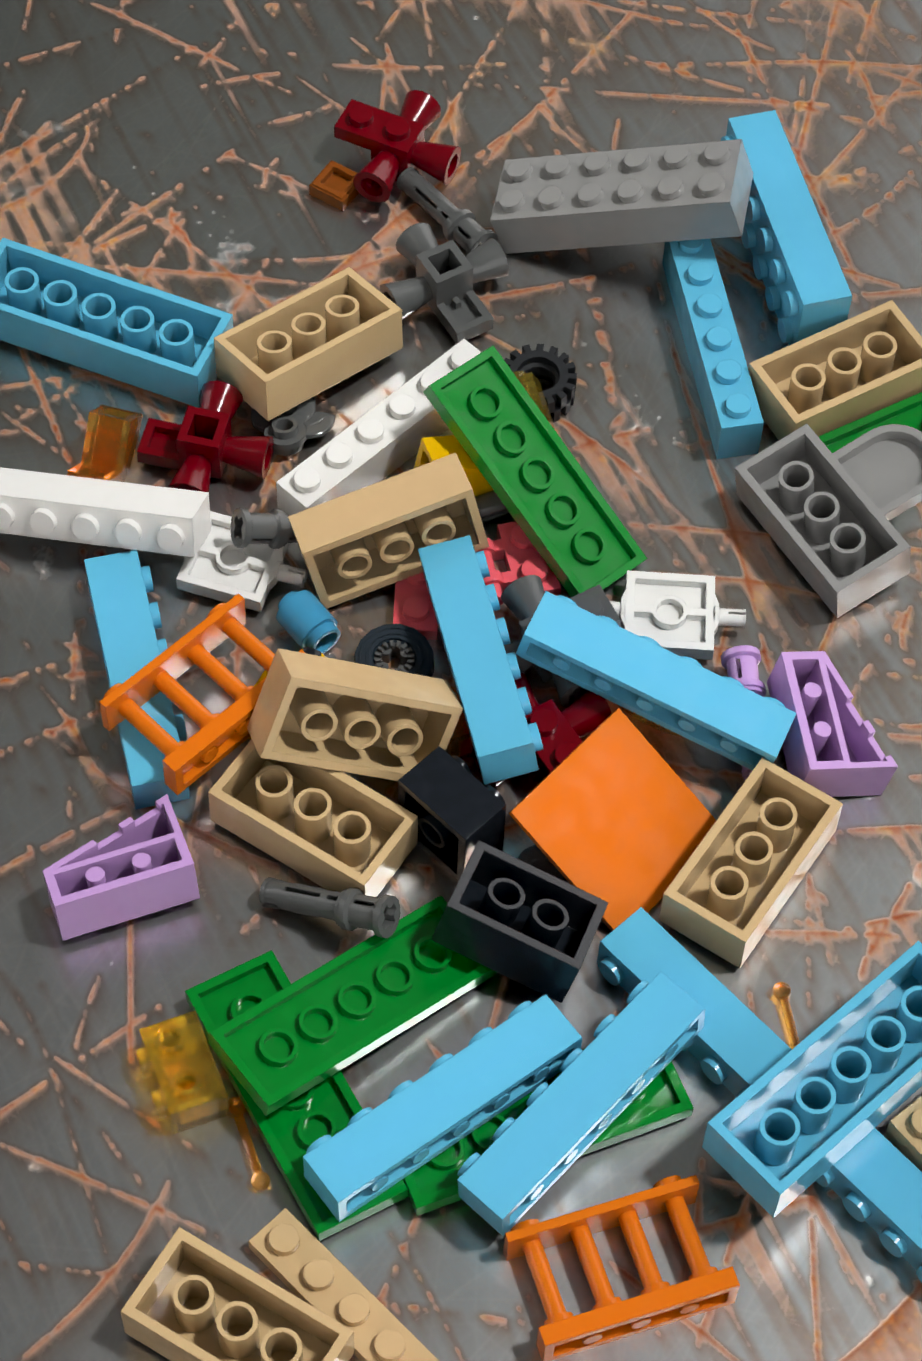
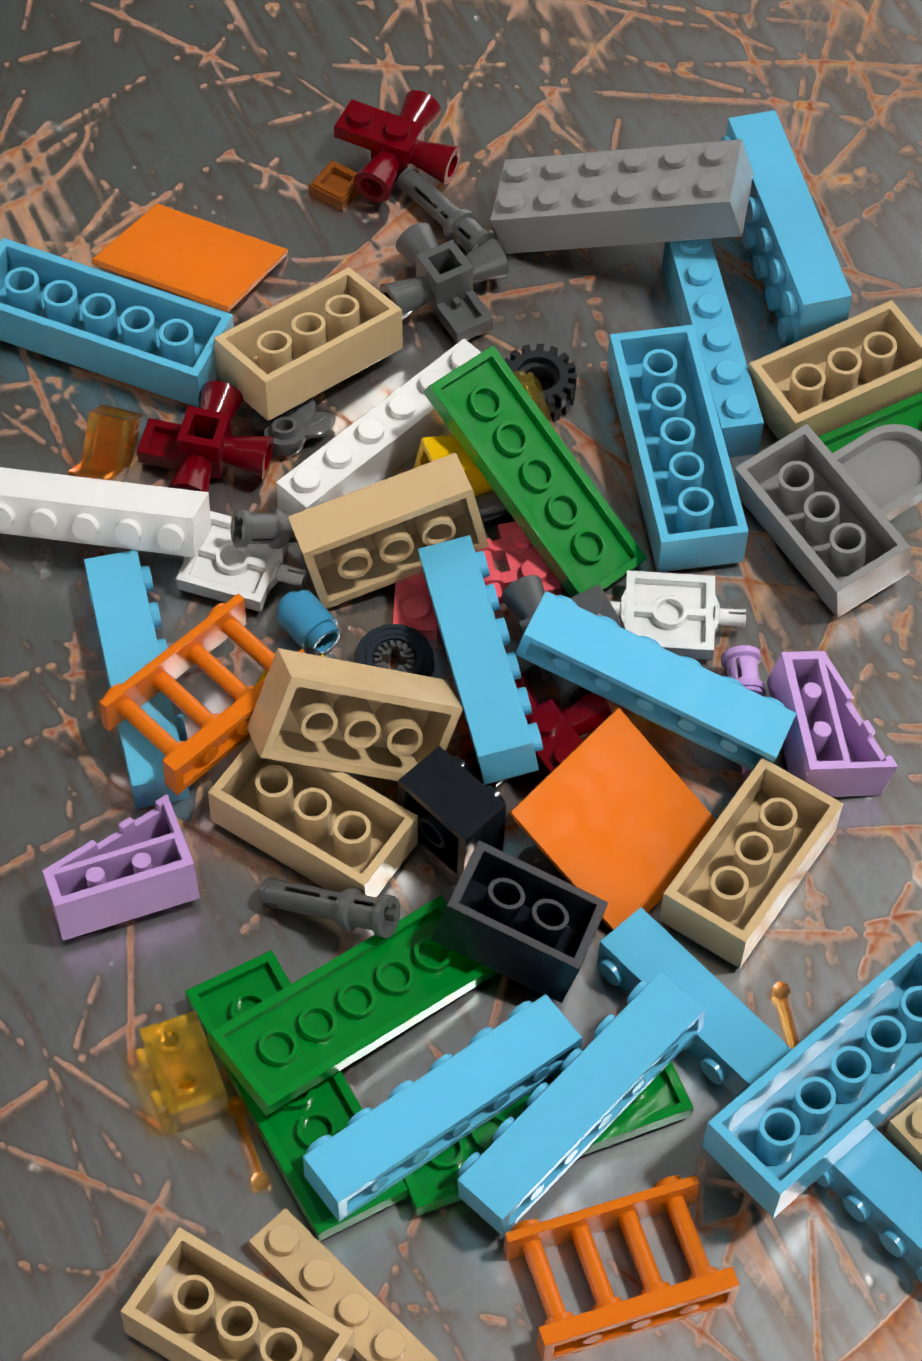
none -> orange piece [92,203,289,312]
none -> medium azure brick [607,324,749,572]

